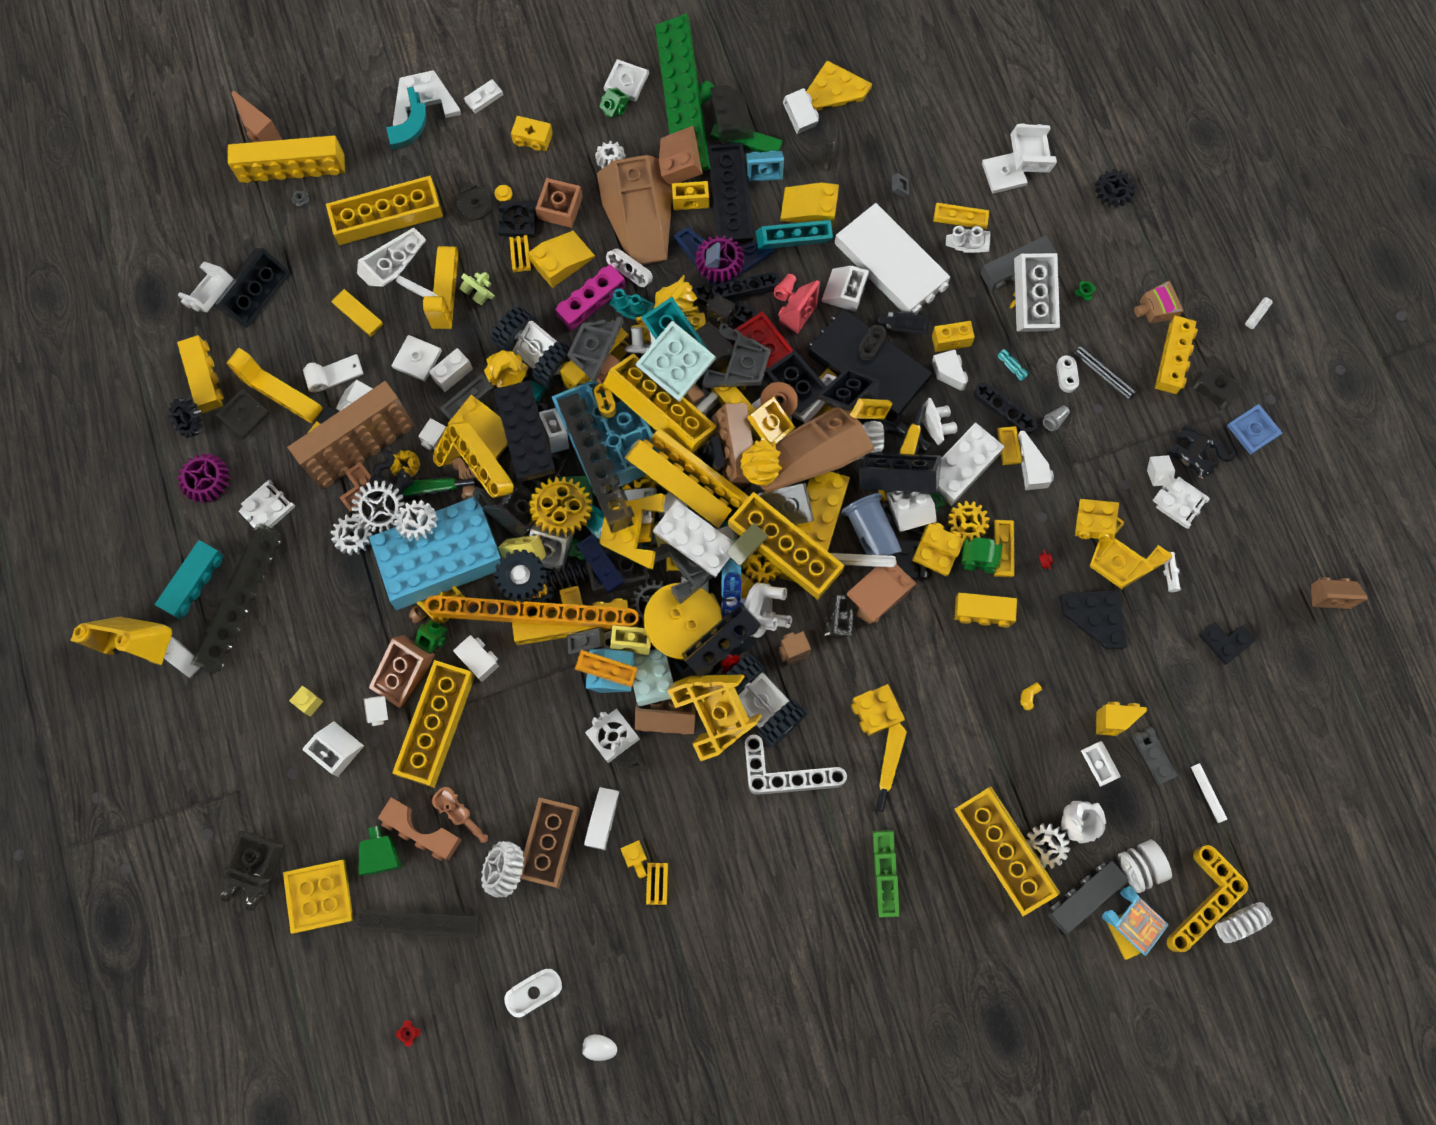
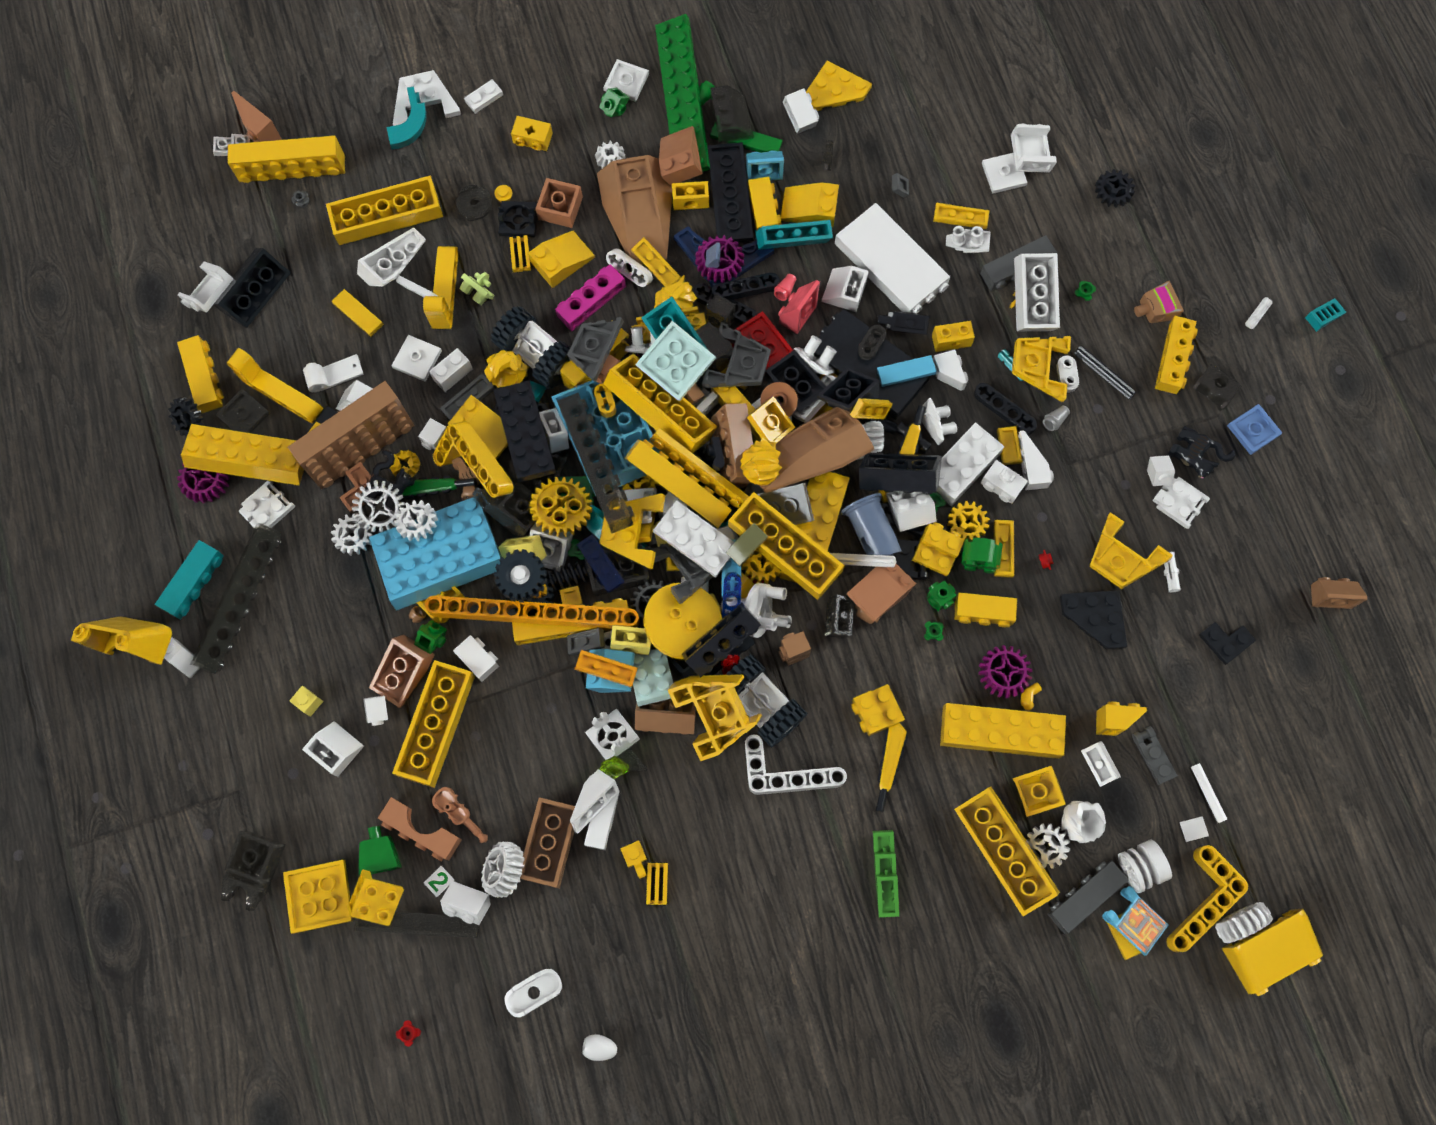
teal connector [610,289,655,321] -> none
yellow plate [1075,499,1119,541] -> none
none -> yellow brick [181,424,304,485]
none -> white slope [213,134,250,156]
none -> yellow bracket [347,869,404,926]
none -> white sticker [424,866,454,897]
none -> white brick [440,881,491,925]
none -> white slope [570,769,619,834]
none -> clear neon green plate [599,756,629,779]
none -> yellow tile [631,237,681,287]
none -> yellow brick [748,177,781,231]
none -> white connector [794,335,837,375]
none -> medium azure tile [877,355,936,387]
none -> green plate [924,621,944,641]
none -> green brick [926,580,956,612]
none -> yellow brick [940,703,1066,759]
none -> magenta gear [978,645,1032,698]
none -> white brick [981,460,1028,504]
none -> yellow wing [1012,336,1071,402]
none -> yellow slope [1013,766,1066,817]
none -> white sticker [1180,817,1209,842]
none -> yellow windscreen [1222,909,1323,996]
none -> teal slope [1305,298,1346,332]

